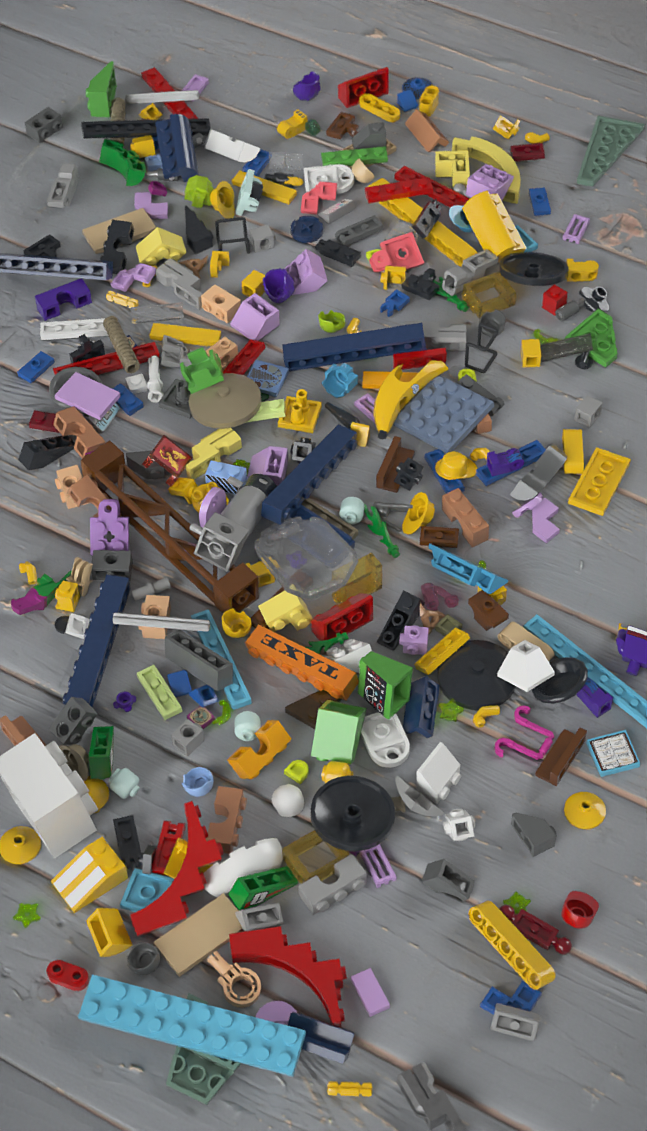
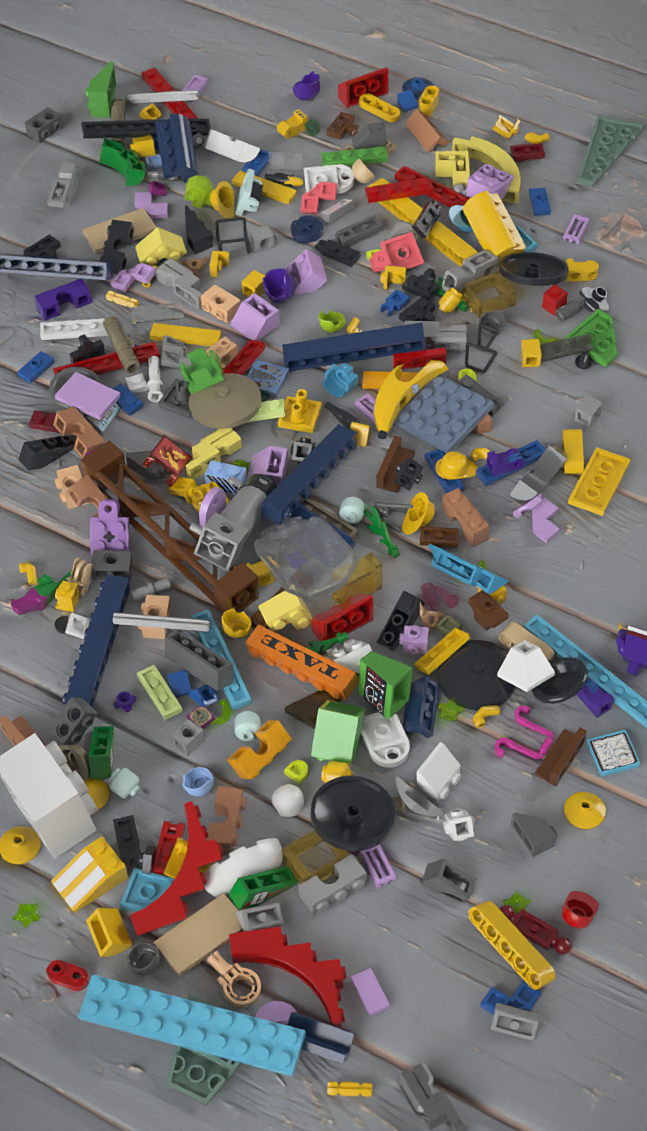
none -> black hinge [399,296,435,323]
none -> yellow brick [438,287,463,314]

